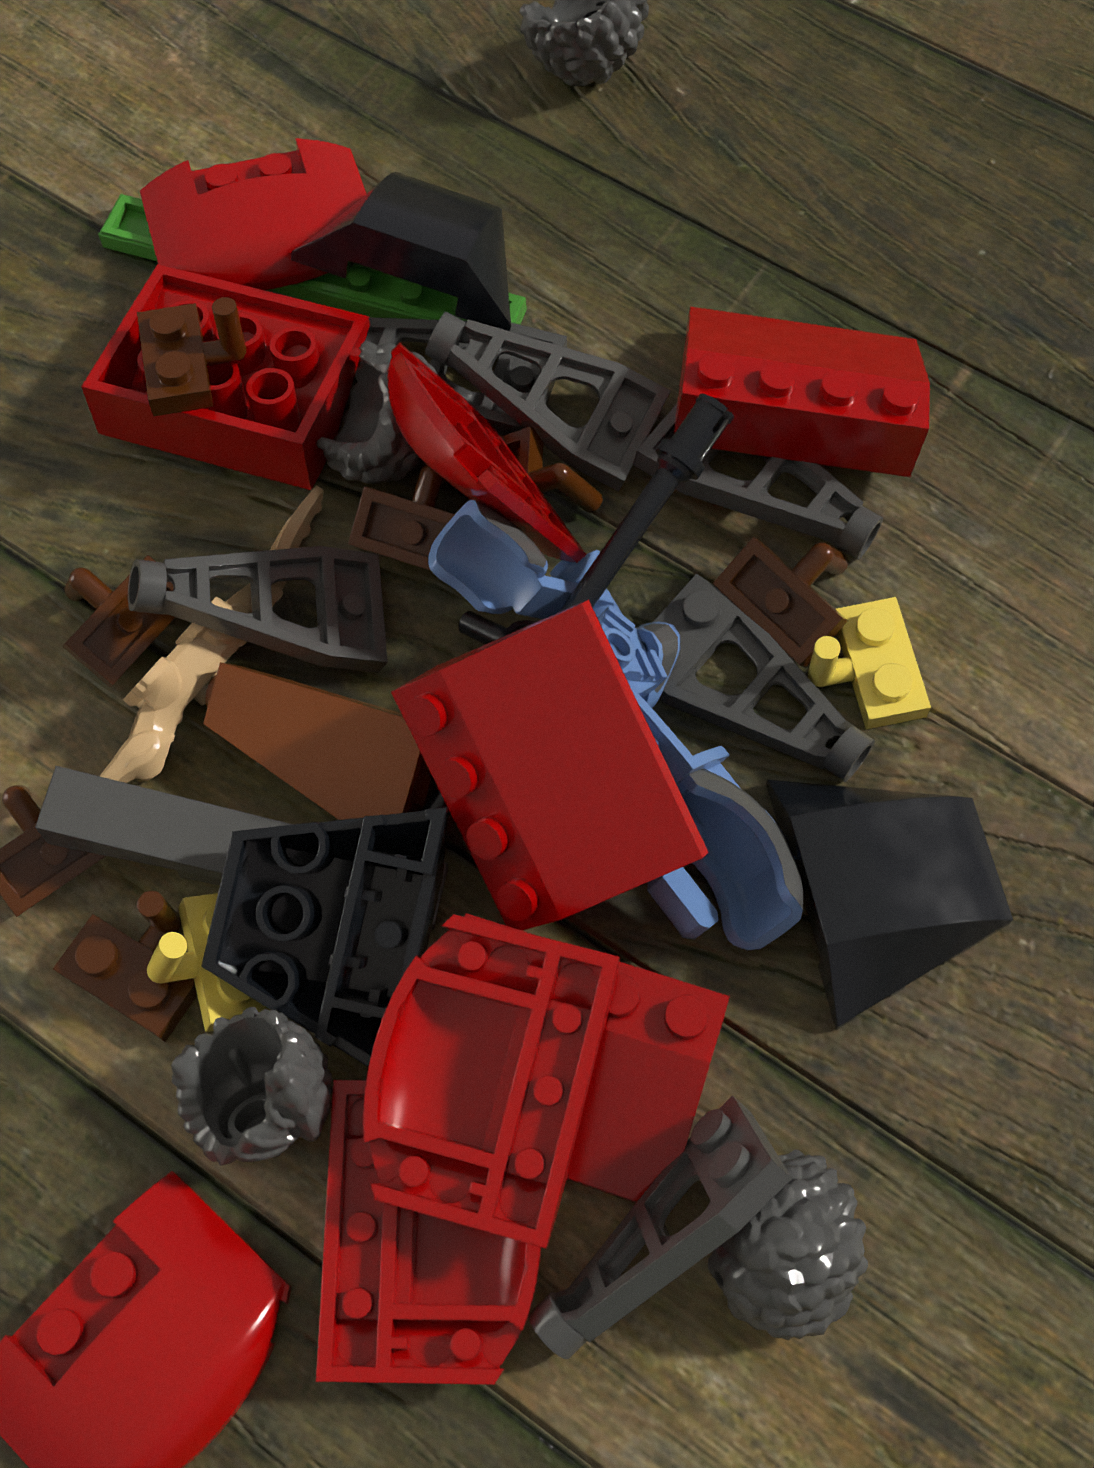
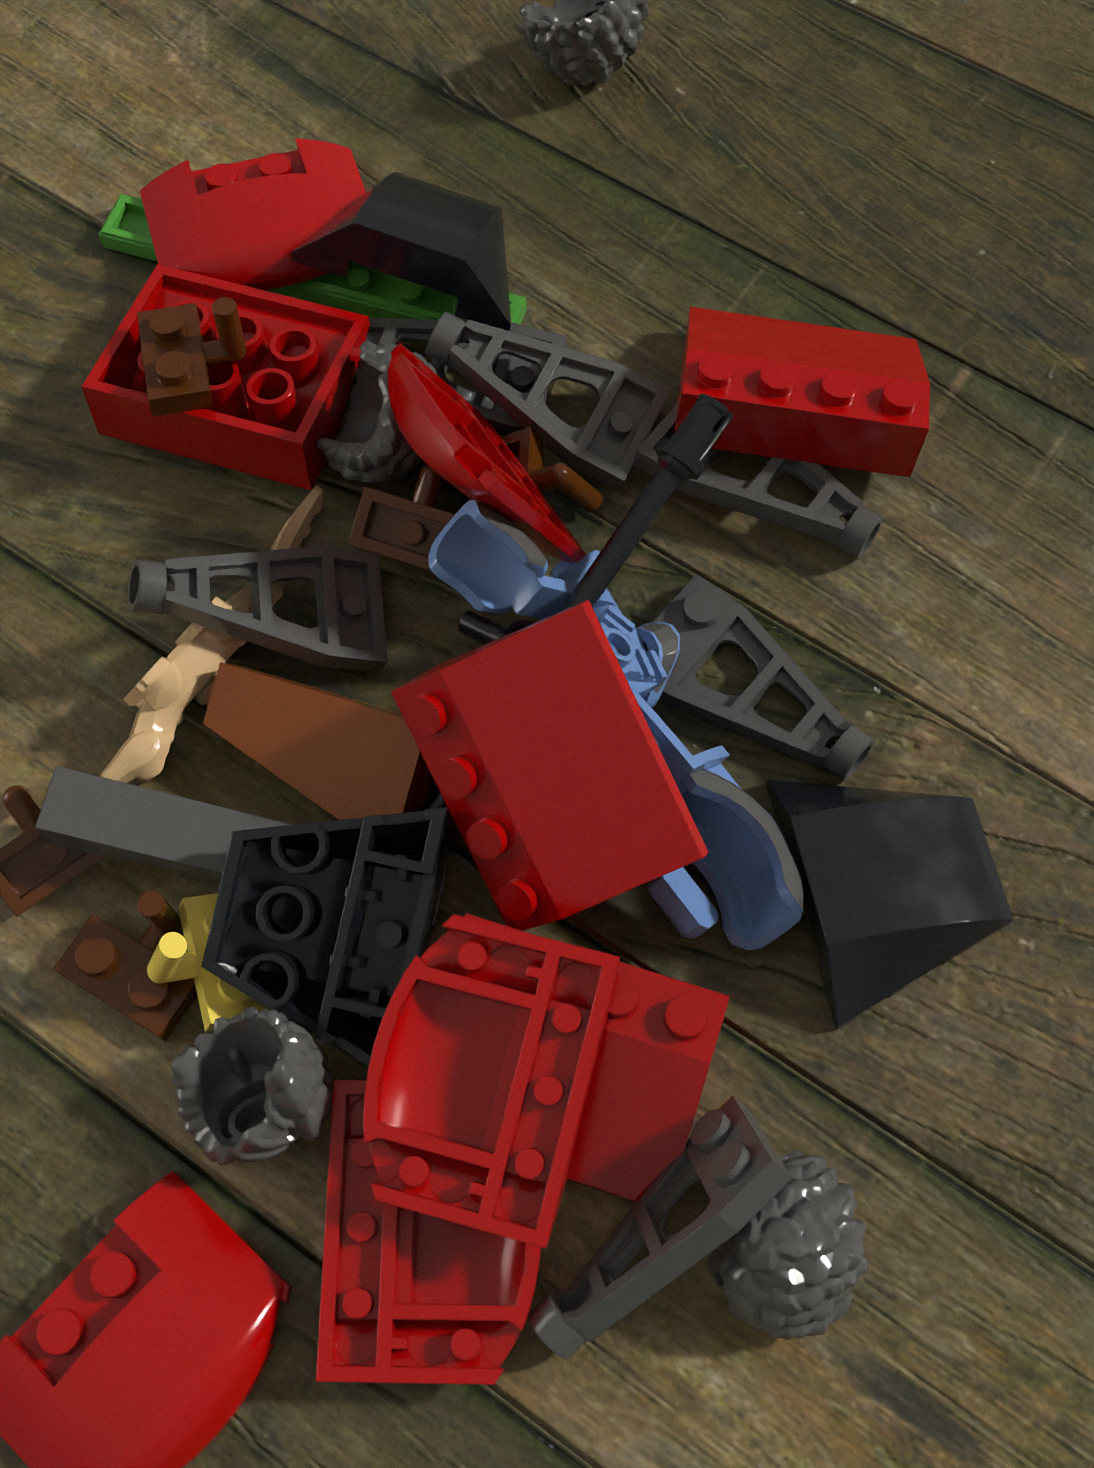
reddish brown plate [63,555,175,688] -> none
reddish brown plate [713,537,848,667] -> none
light yellow plate [808,597,931,730] -> none

